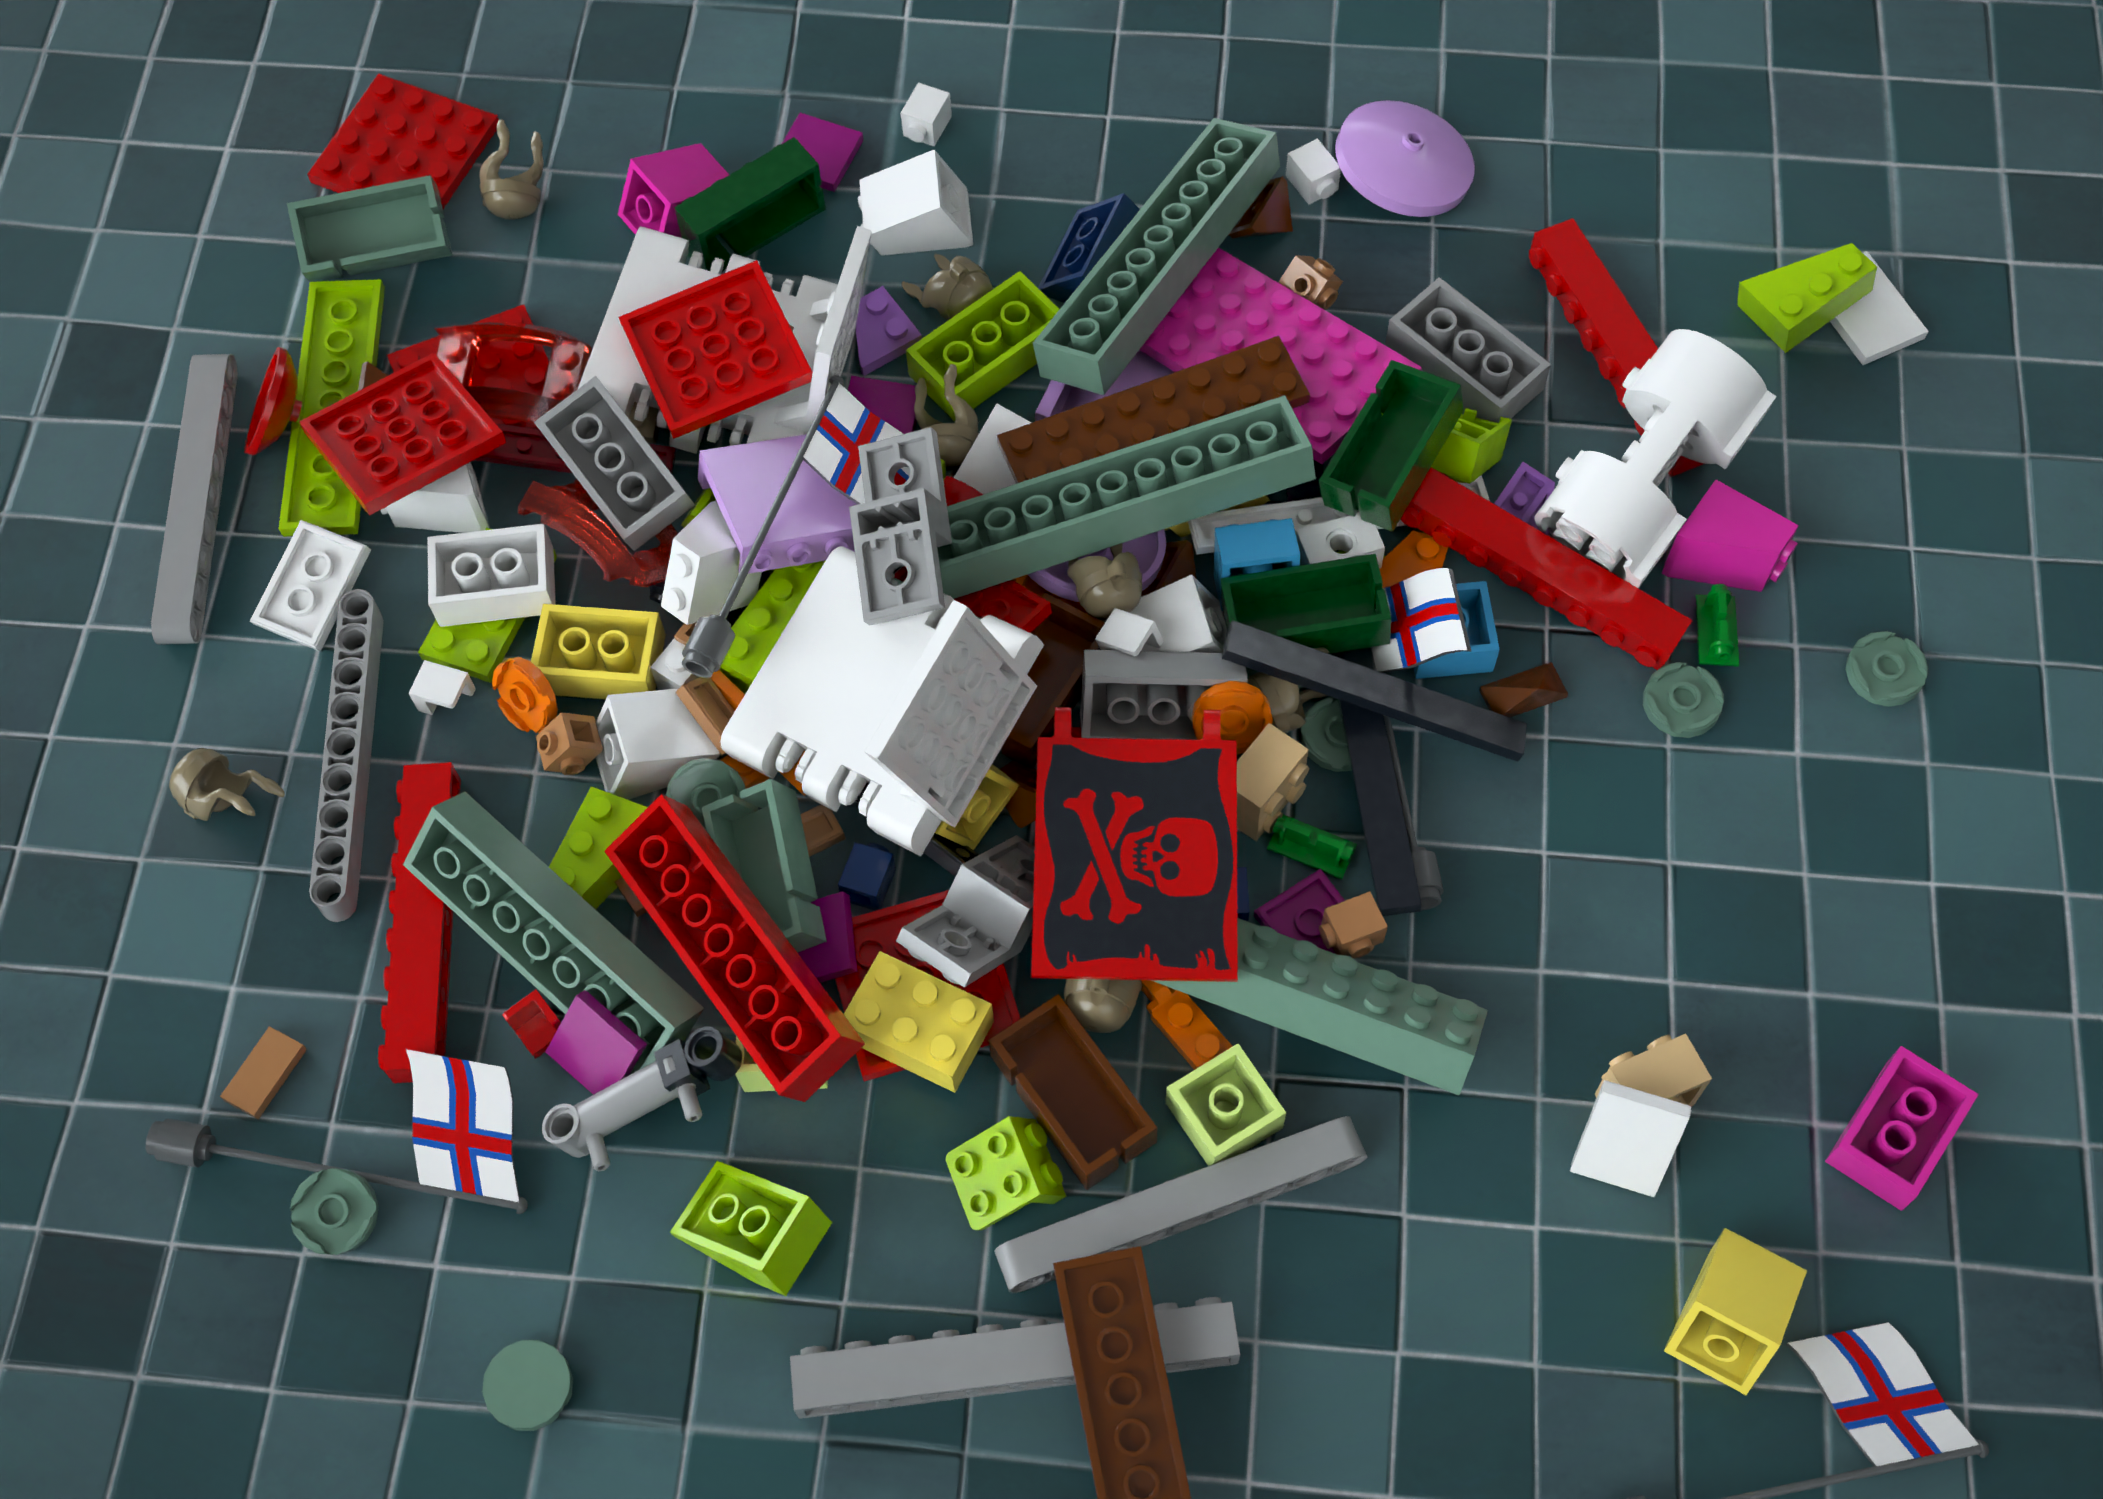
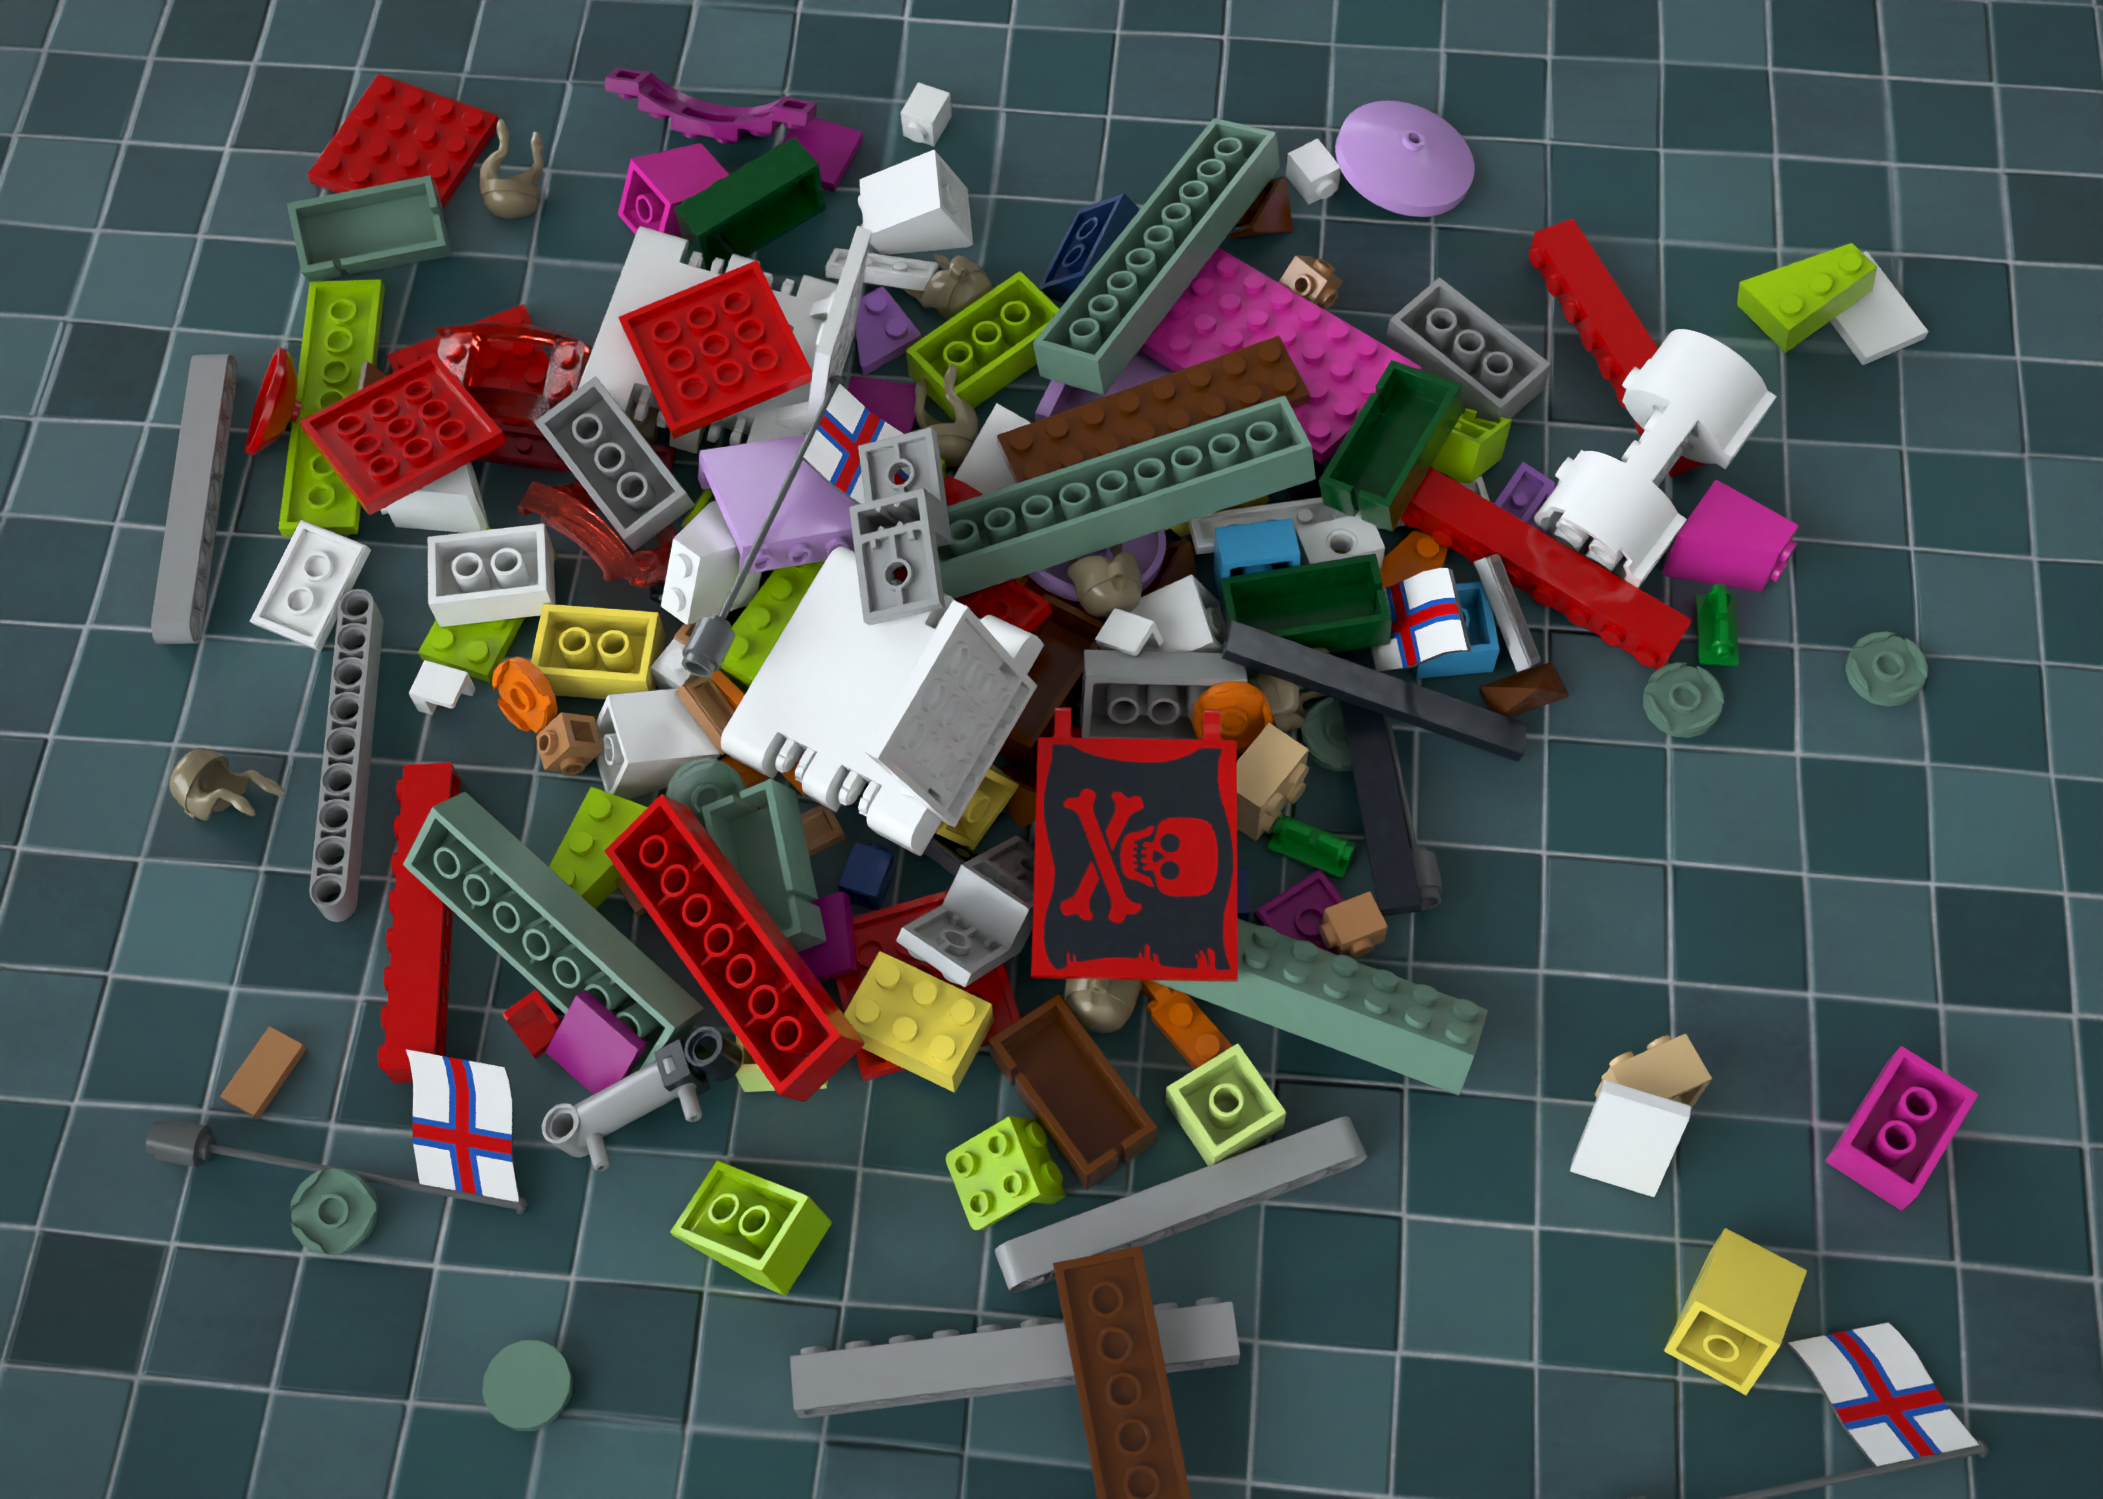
none -> magenta piece [605,67,817,144]
none -> white tile [826,248,939,291]
none -> light grey tile [1474,553,1541,672]

